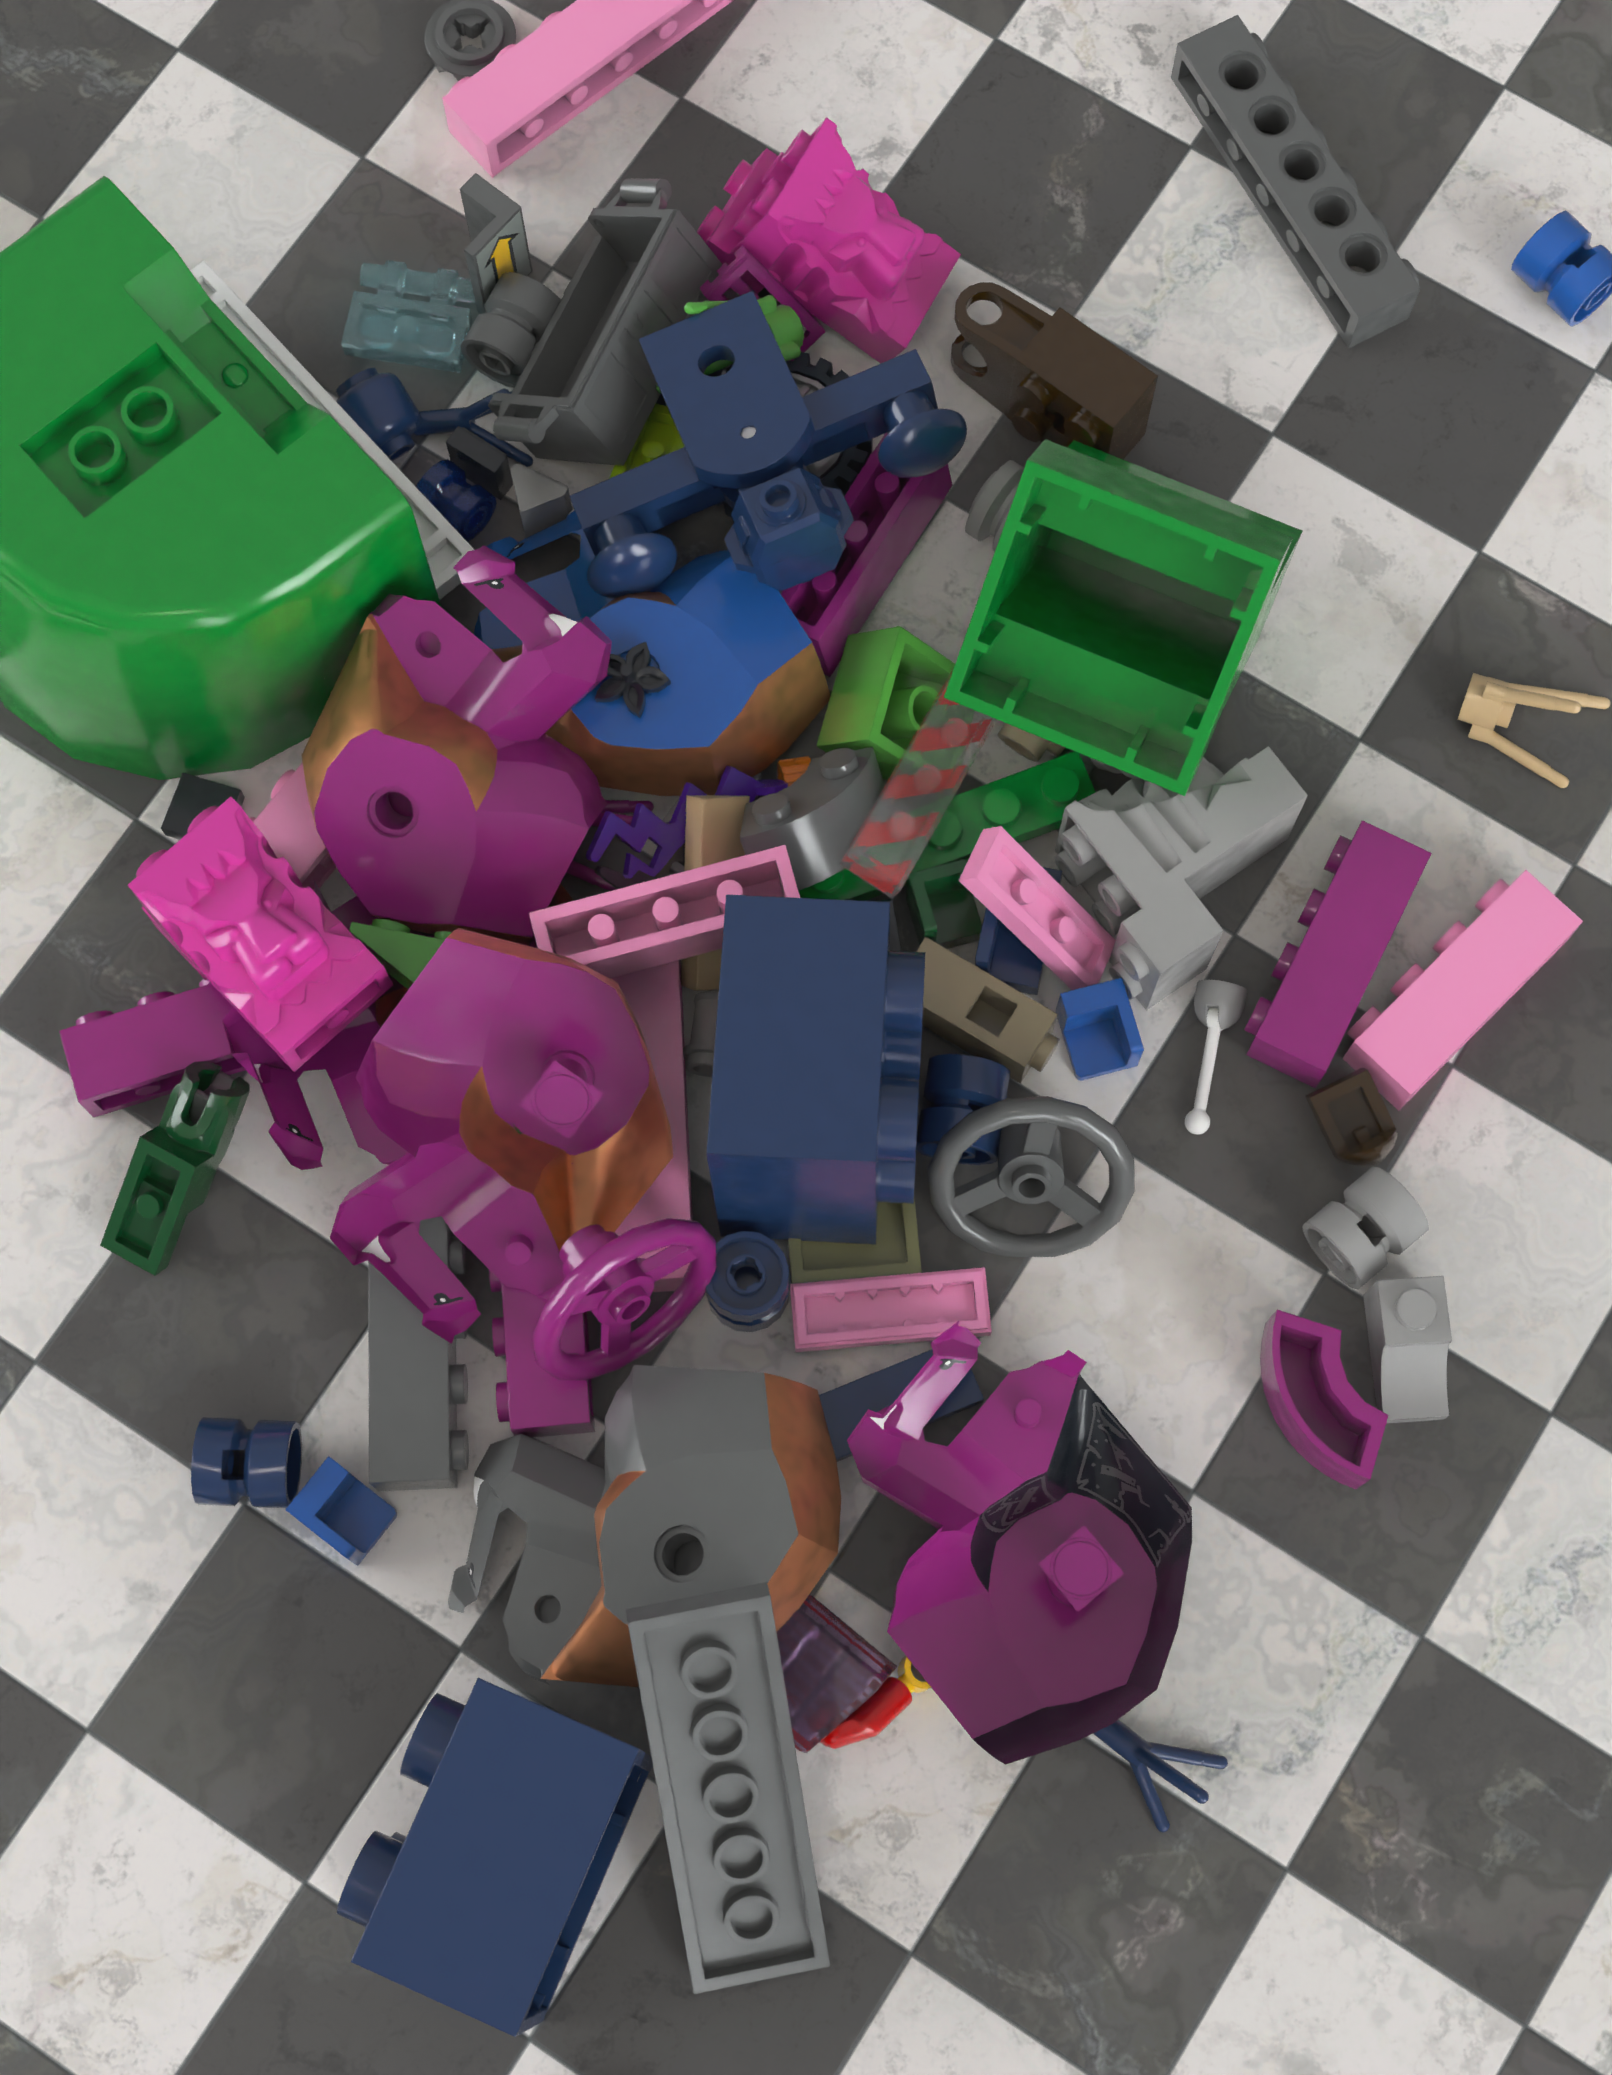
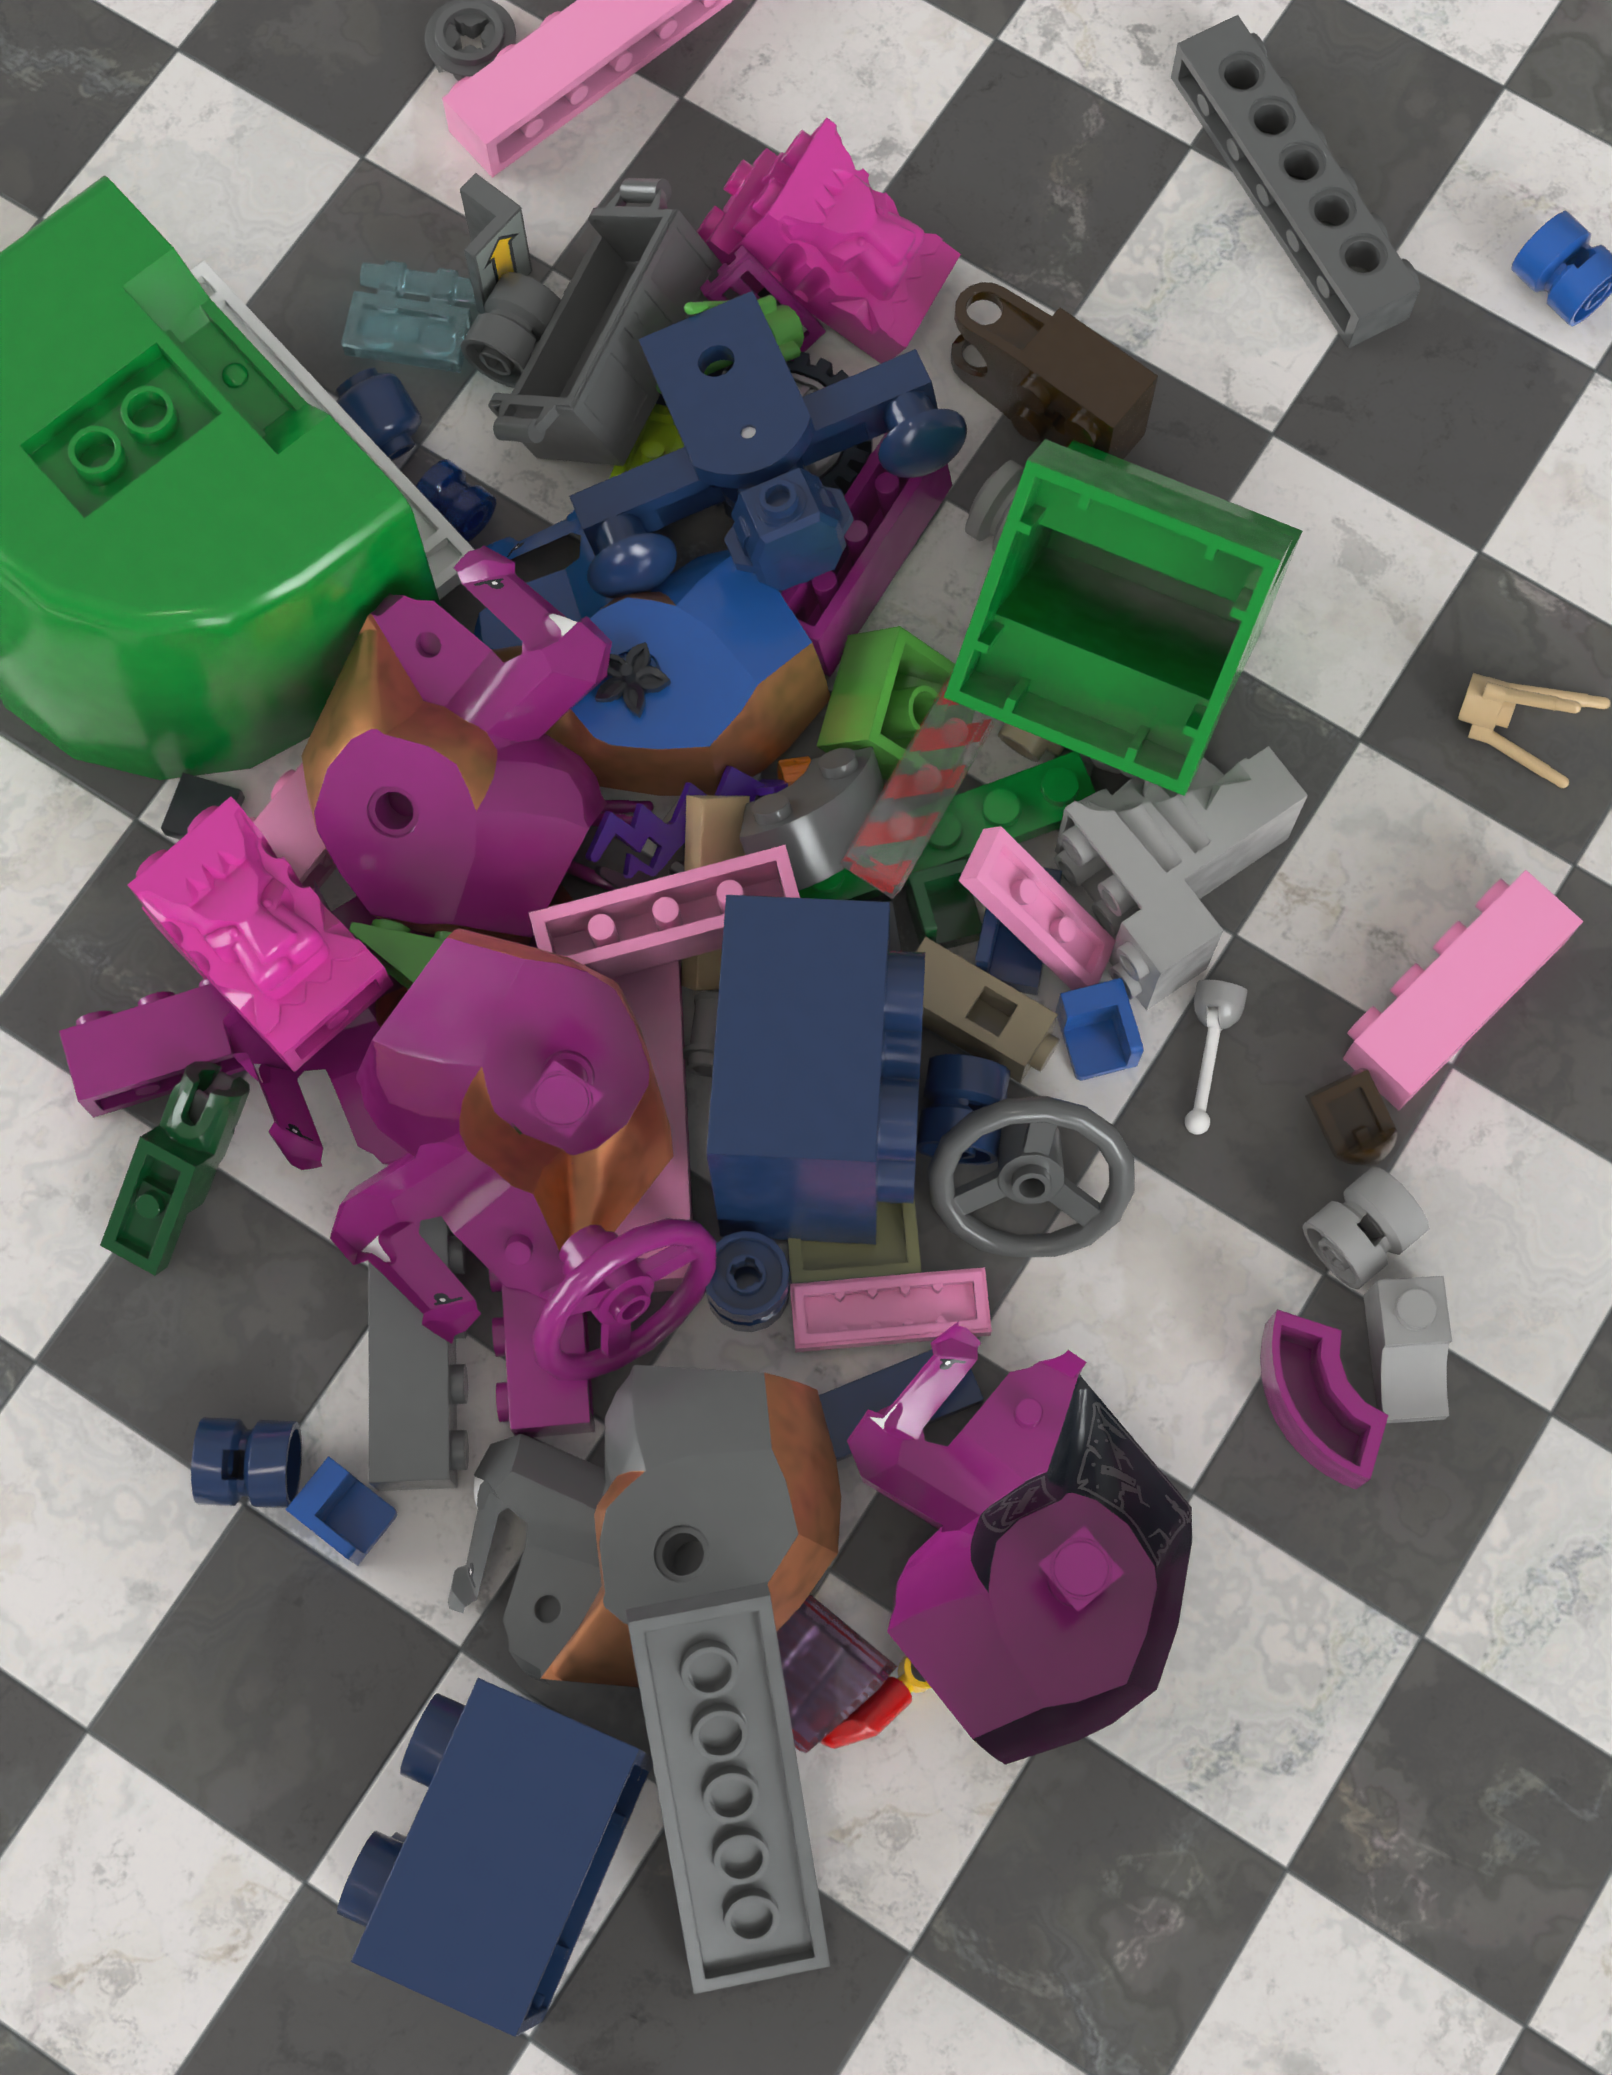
dark blue plant [414,388,533,467] -> none
black tile [446,426,513,500] -> none
light grey slope [510,463,572,538] -> none
dark blue plant [1093,1719,1228,1832] -> none
magenta brick [1244,820,1432,1088] -> none

